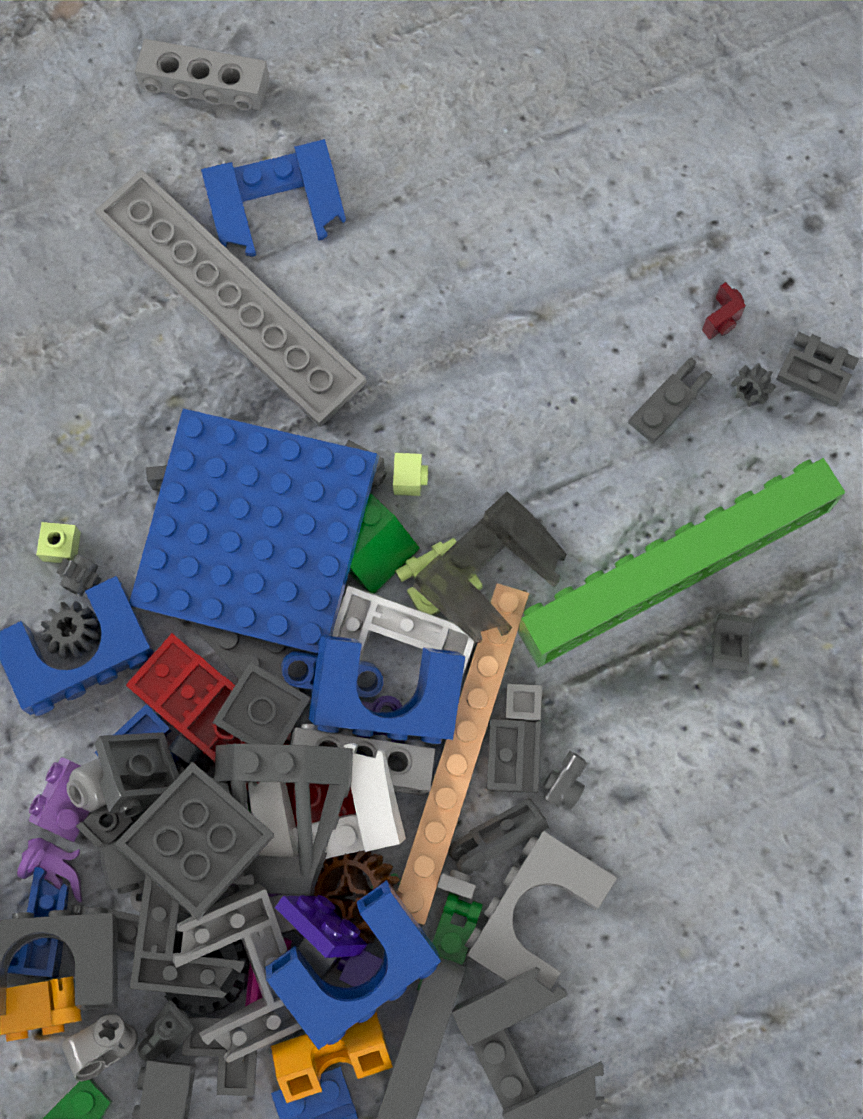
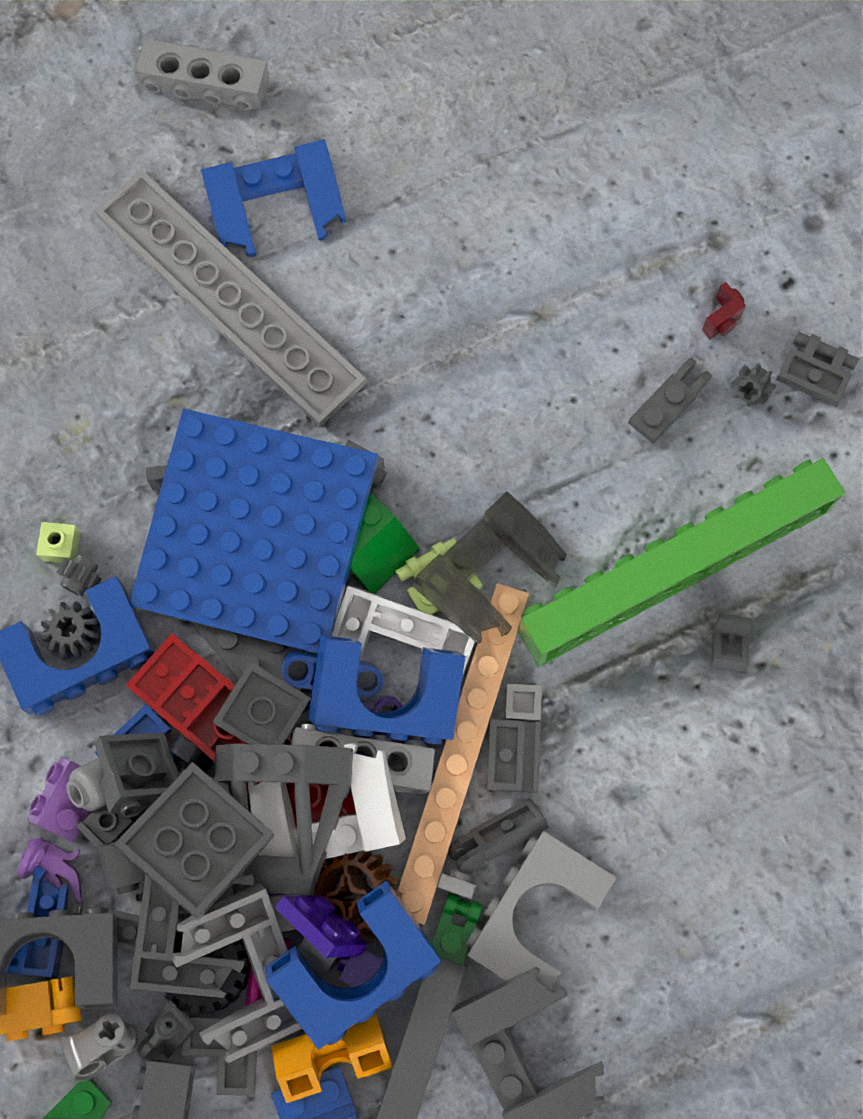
yellowish green plate [393,453,428,496] -> none
dark grey plate [542,750,588,810] -> none

